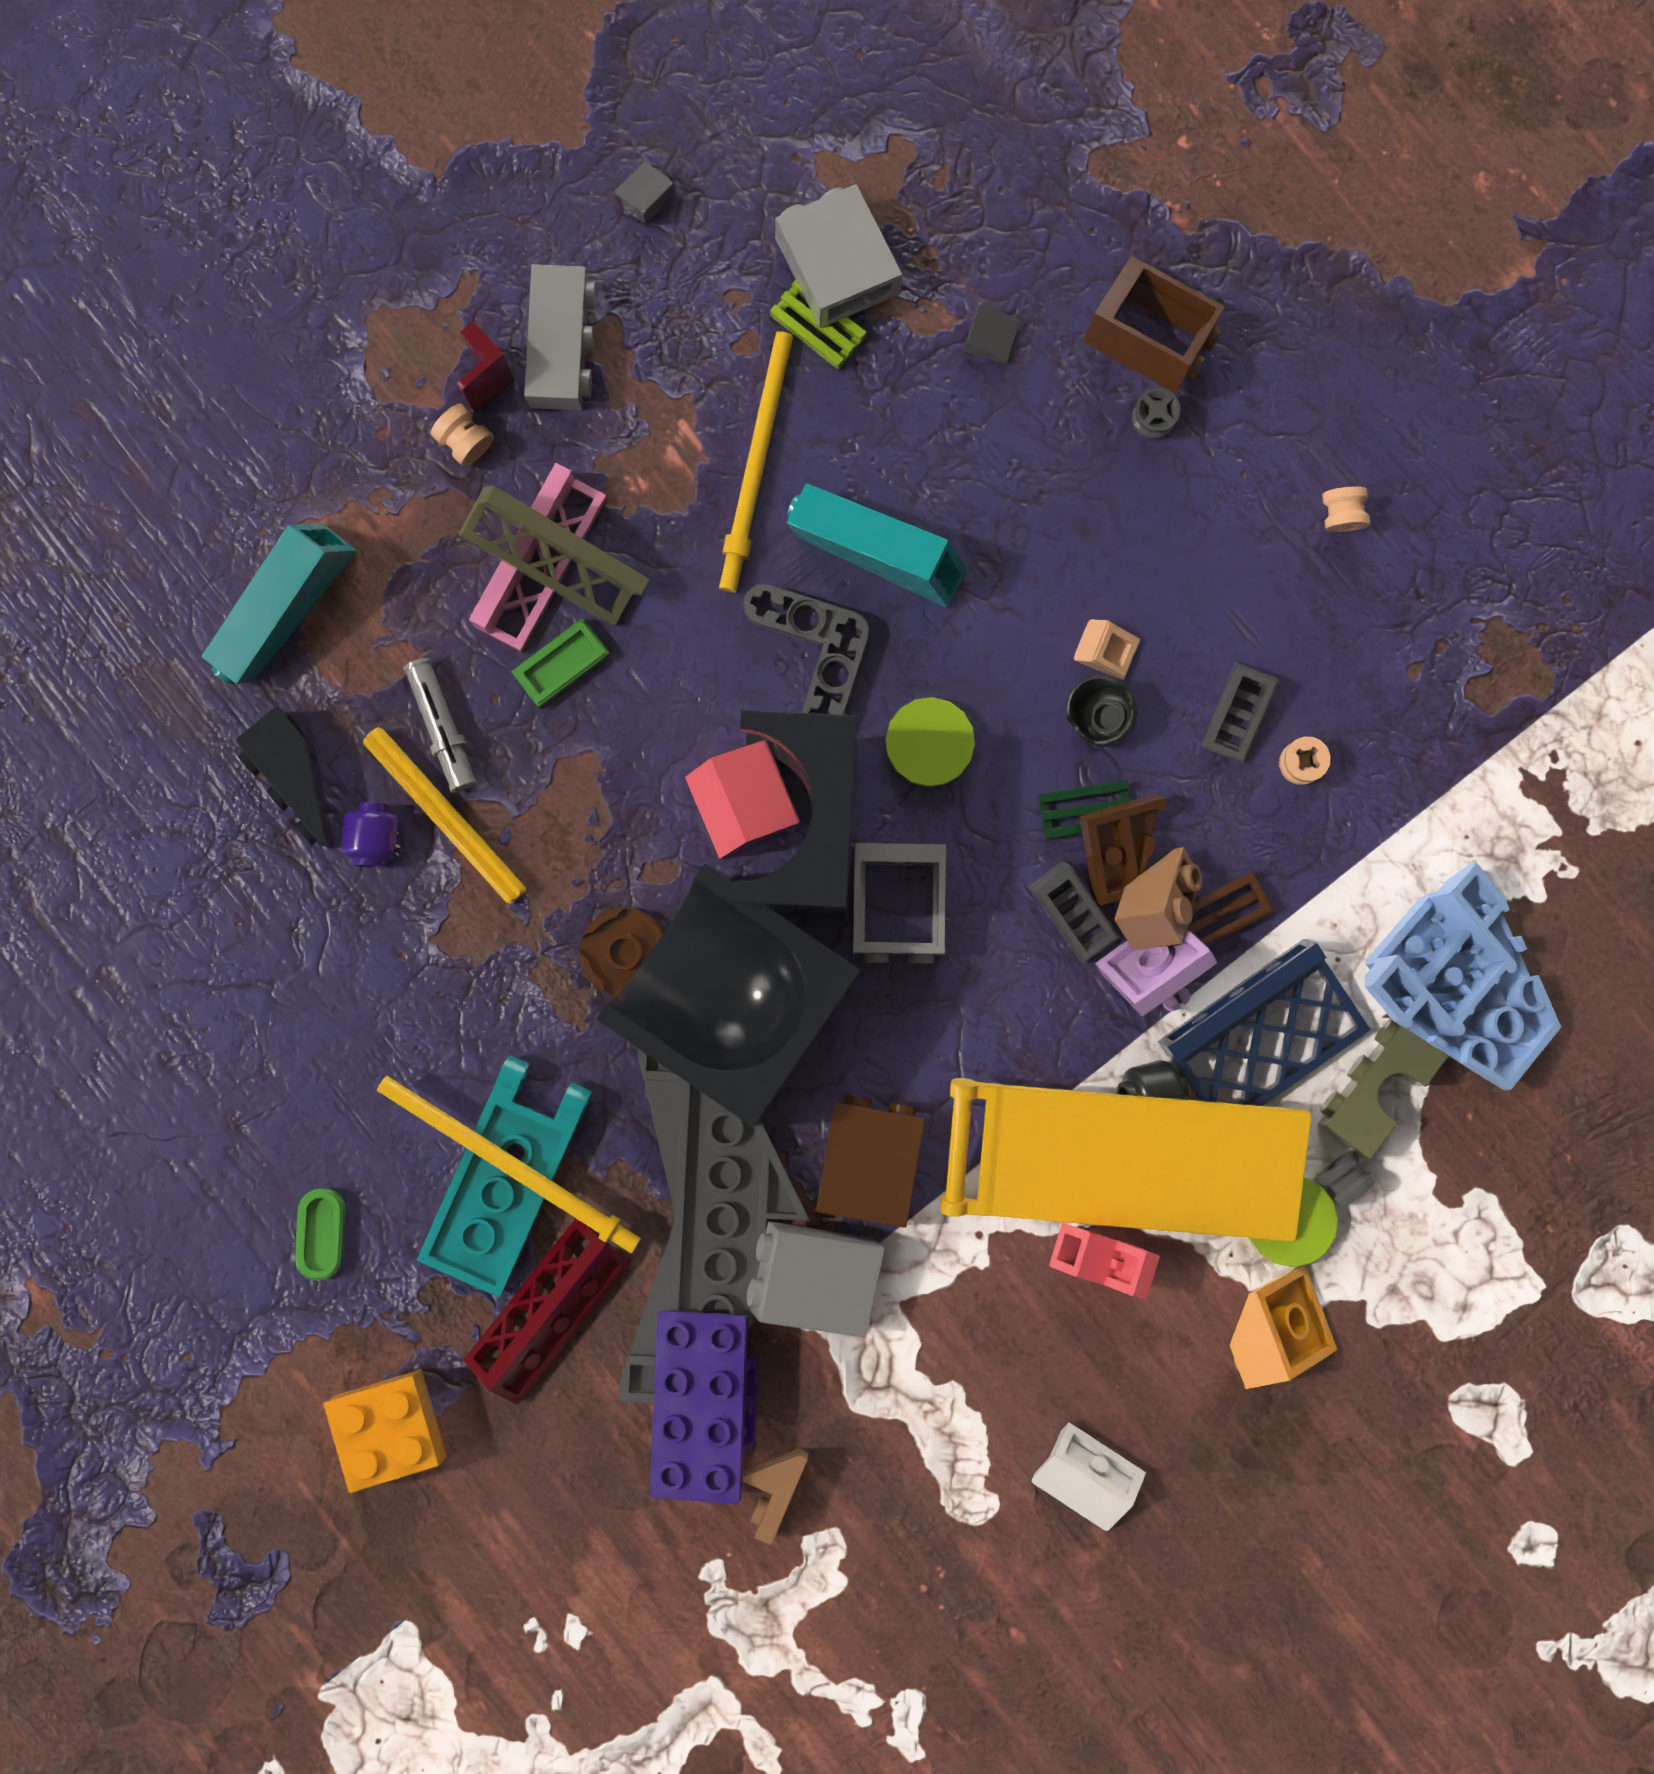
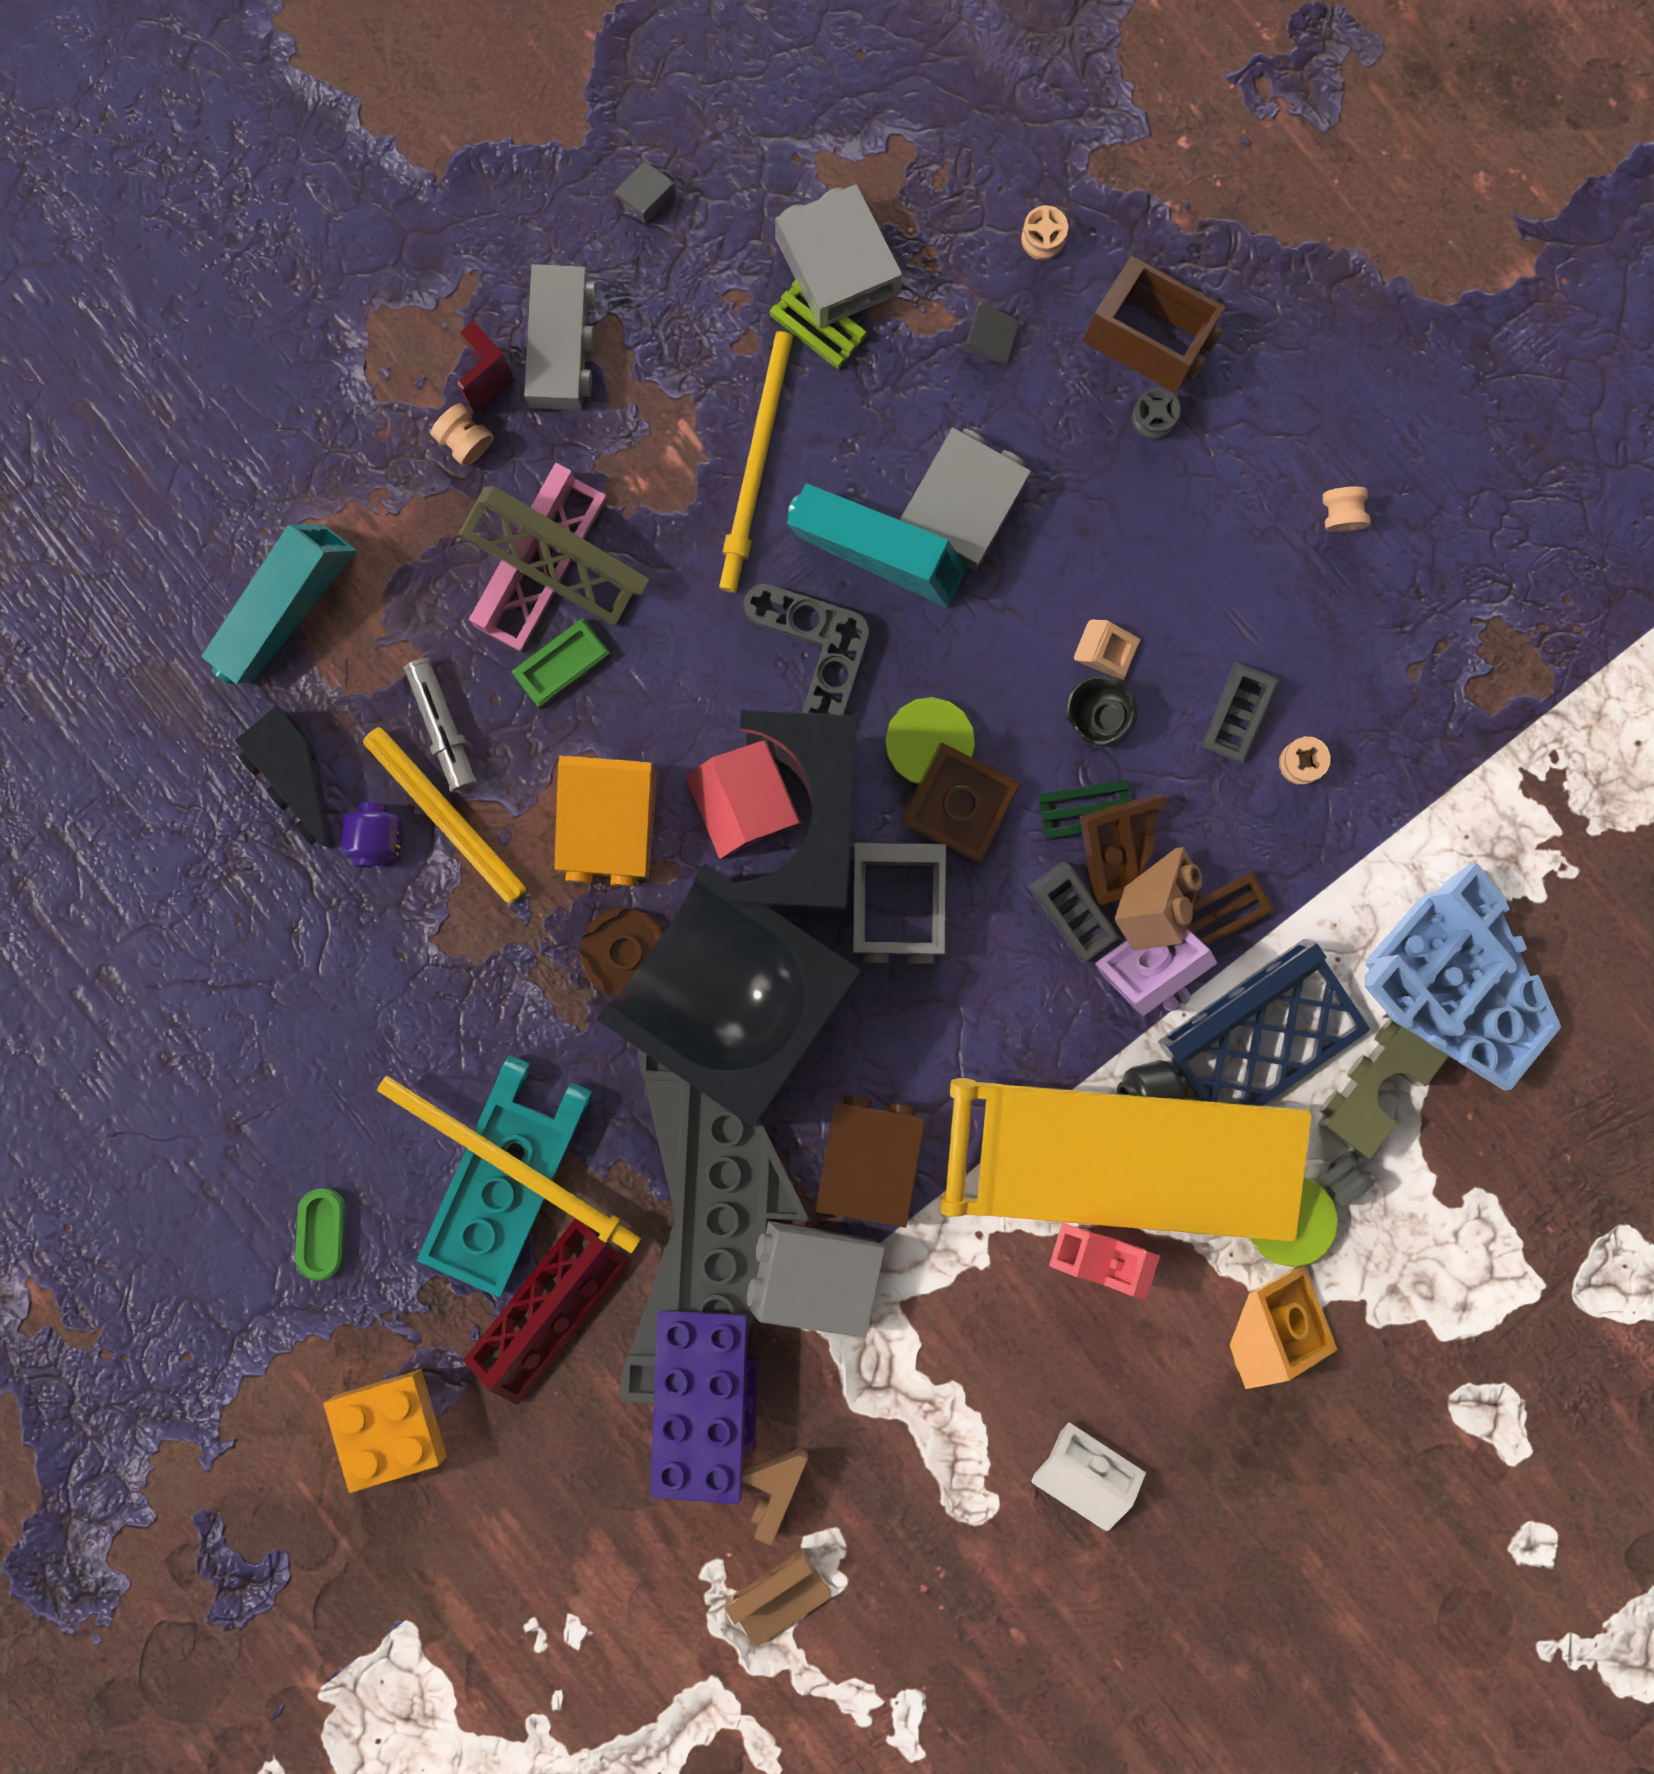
none -> light orange slope [554,755,658,887]
none -> medium nougat panel [724,1548,831,1646]
none -> reddish brown tile [899,742,1022,863]
none -> light grey brick [900,427,1031,573]
none -> light nougat wheel [1021,205,1068,260]

